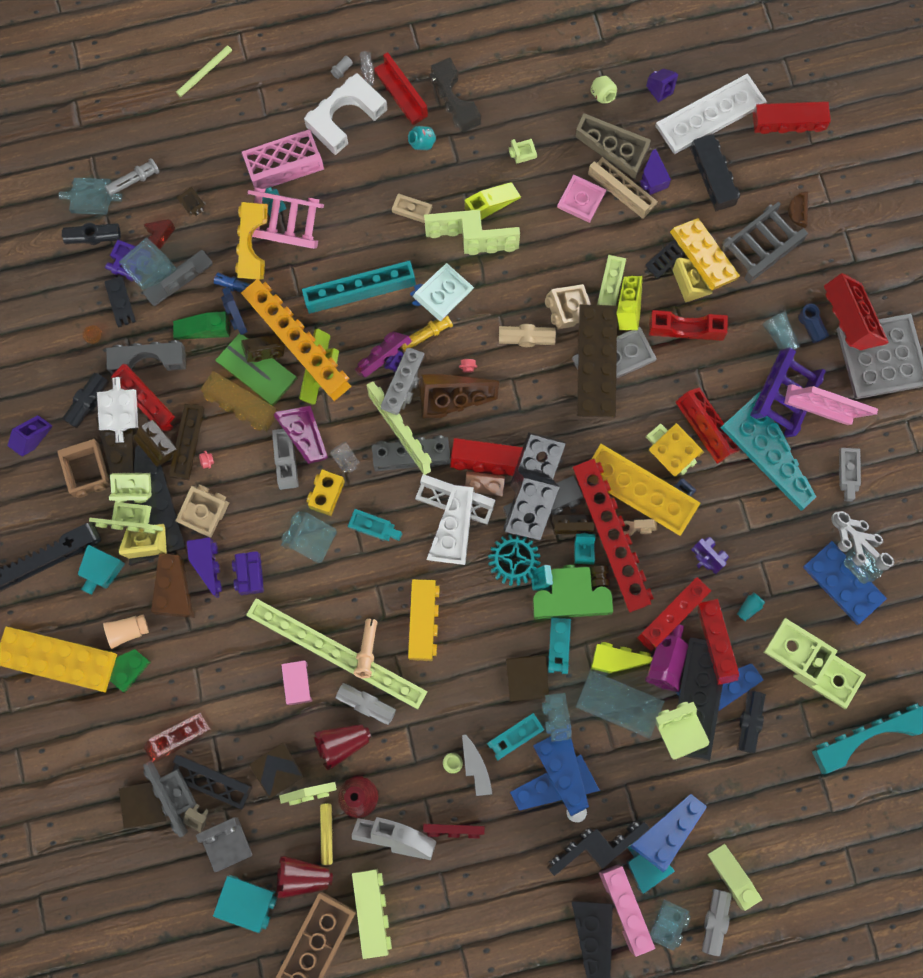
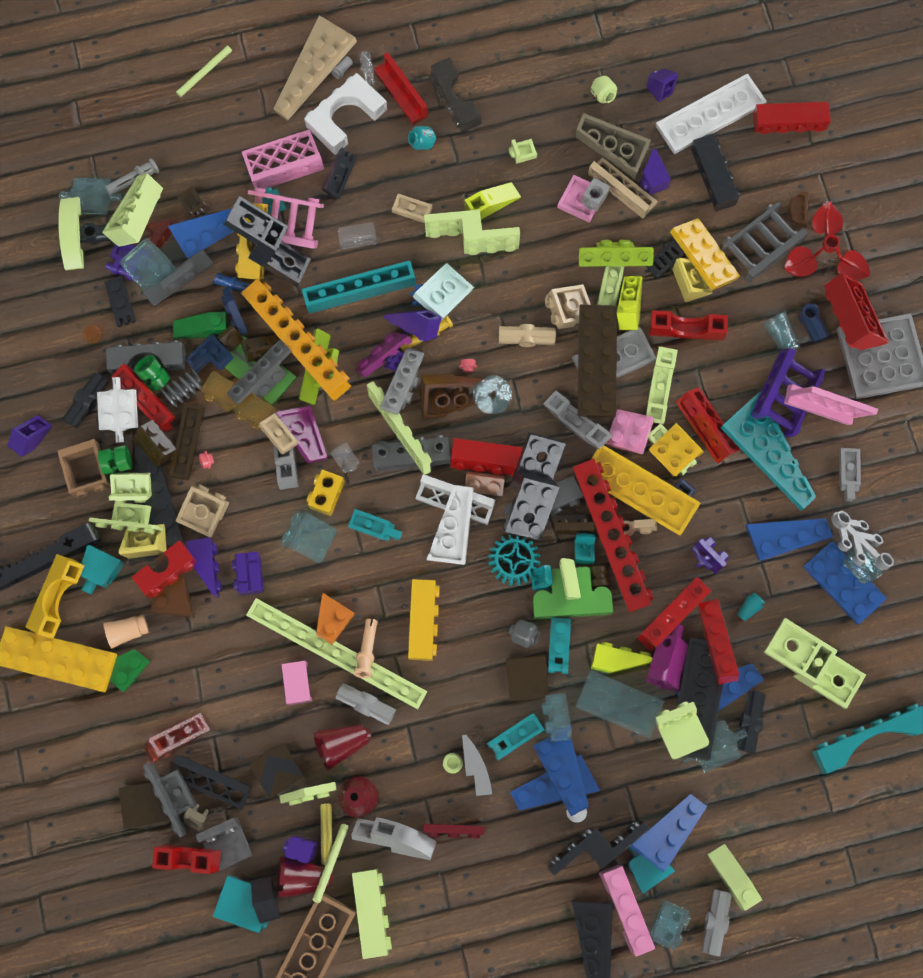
none -> yellow arch [25,554,85,638]
none -> yellowish green slope [59,197,84,271]
none -> green wheel [98,445,132,475]
none -> yellowish green wedge [102,174,163,247]
none -> red arch [132,540,197,598]
none -> green wheel [134,355,170,391]
none -> red arch [152,844,221,874]
none -> dark grey piece [161,368,203,407]
none -> blue wing [168,208,235,259]
none -> dark blue plate [185,334,234,373]
none -> dark brown plate [217,325,244,352]
none -> black bracket [223,196,311,287]
none -> dark grey bracket [227,340,291,404]
none -> black slope [251,876,281,924]
none -> tan plate [259,413,298,455]
none -> tan wing [274,15,357,120]
none -> dark purple brick [283,836,318,863]
none -> yellowish green bar [312,824,349,903]
none -> orange wing [316,593,355,645]
none -> black hinge [322,147,357,200]
none -> clear panel [338,222,377,249]
none -> dark purple slope [383,310,442,341]
none -> clear light blue plate [473,375,512,414]
none -> dark grey head [509,619,540,648]
none -> light grey slope [543,391,612,450]
none -> yellowish green slope [559,558,581,600]
none -> lime bracket [579,240,654,267]
none -> light grey brick [581,178,610,211]
none -> bright pink plate [605,409,654,454]
none -> yellowish green slope [646,347,678,425]
none -> clear light blue plate [682,719,748,773]
none -> blue wing [746,519,833,562]
none -> red plant [784,201,870,280]

